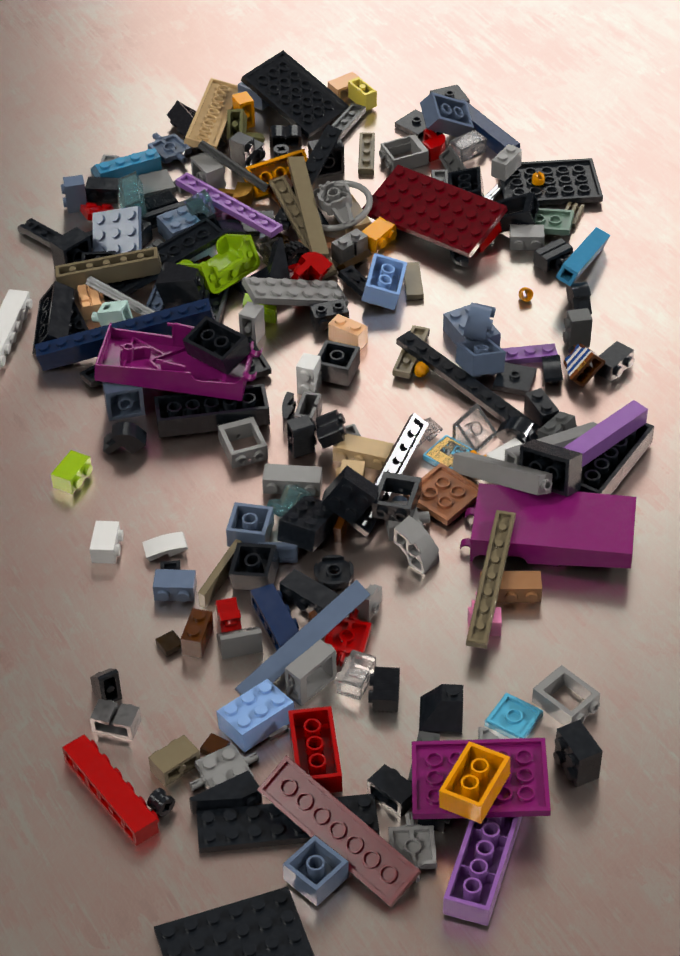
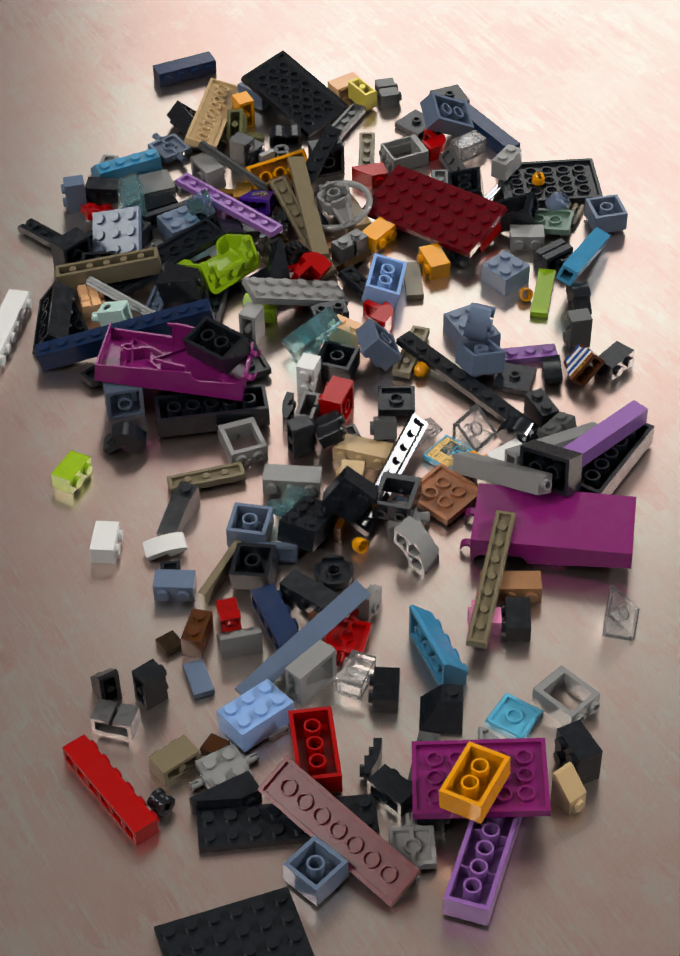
none -> black brick [132,659,169,711]
none -> dark blue brick [153,51,217,88]
none -> black slope [156,481,200,536]
none -> dark tan plate [167,461,246,495]
none -> sand blue tile [183,659,215,700]
none -> dark purple torso [239,189,276,216]
none -> light grey tile [258,148,275,163]
none -> clear light blue brick [281,306,342,358]
none -> red brick [318,376,354,425]
none -> red slope [352,162,388,189]
none -> light orange hinge [352,537,369,554]
none -> sand blue brick [355,318,402,371]
none -> black slope [360,738,382,786]
none -> brick [363,299,393,332]
none -> dark grey brick [370,416,397,440]
none -> dark grey piece [375,77,402,109]
none -> black plate [378,386,415,416]
none -> dark azure slope [409,605,469,686]
none -> light orange brick [417,243,450,281]
none -> sand blue brick [480,250,530,296]
none -> black brick [501,597,531,642]
none -> lime tile [530,268,556,318]
none -> sand blue head [545,192,570,210]
none -> tan slope [550,761,587,817]
none -> sand blue brick [584,194,628,233]
none -> clear slope [602,585,640,641]

